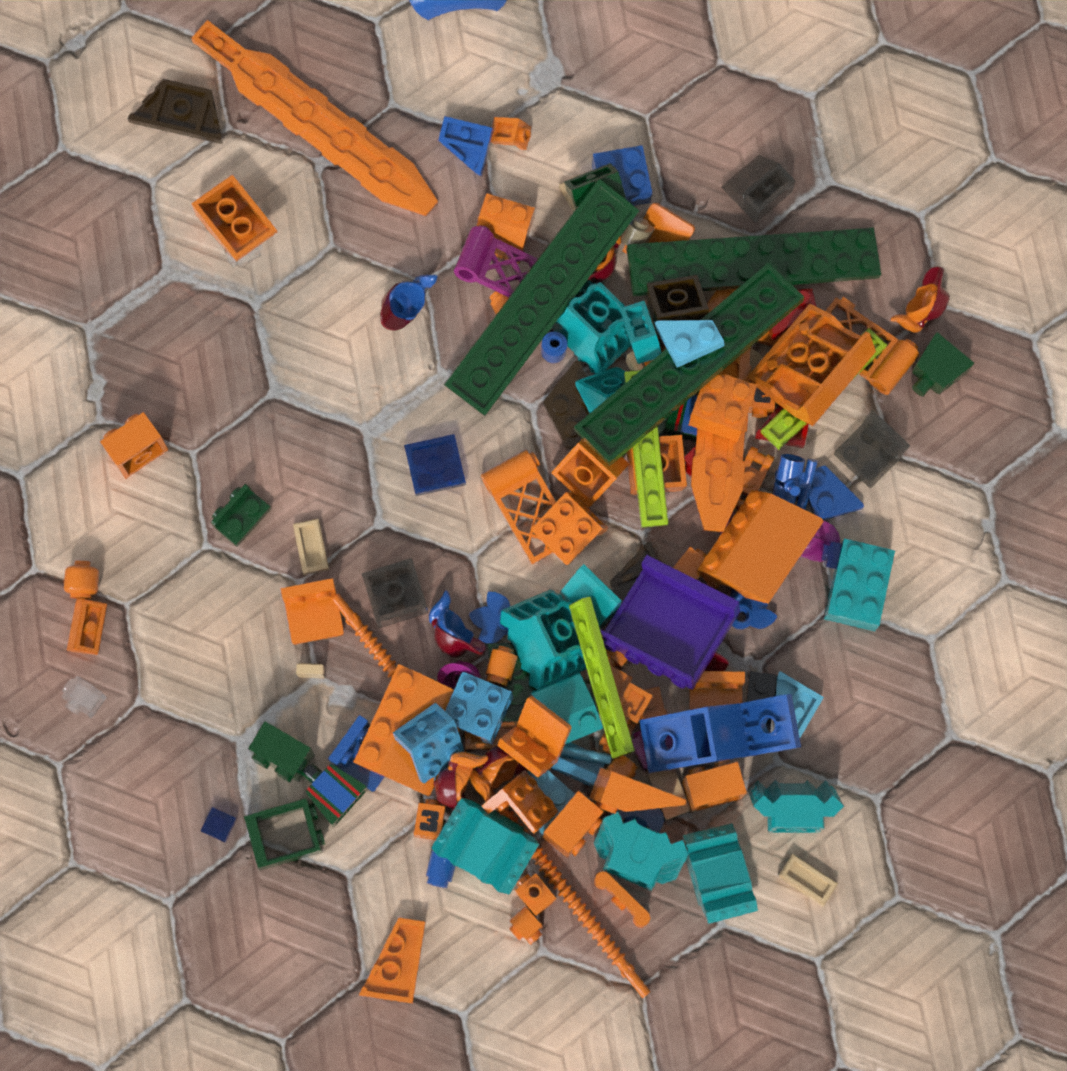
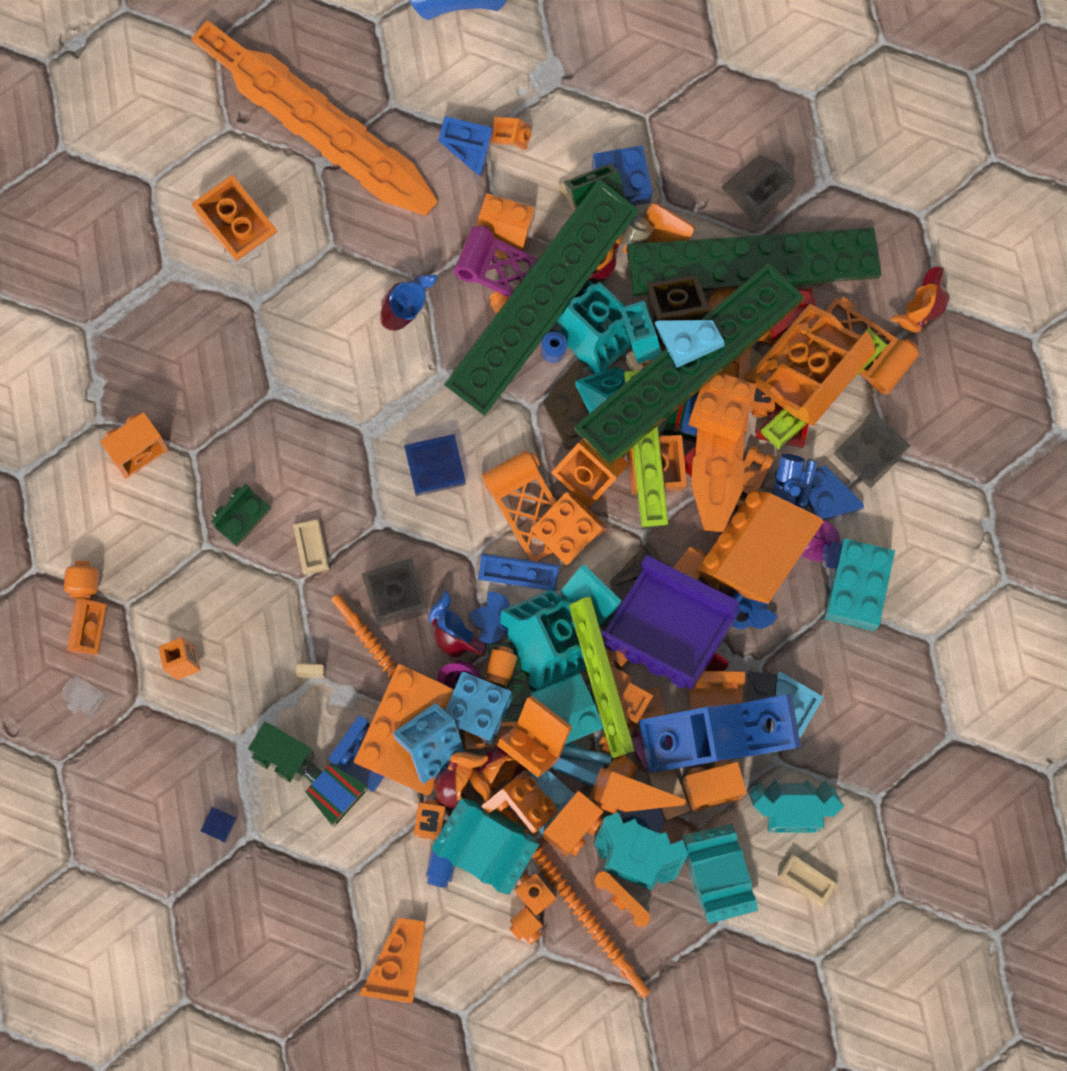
dark brown wing [128,79,223,144] -> none
dark green window [244,798,325,871] -> none
orange bracket [281,578,344,645] -> none
dark green torso [912,332,974,397] -> none
none -> orange brick [158,637,201,680]
none -> blue tile [478,553,559,591]

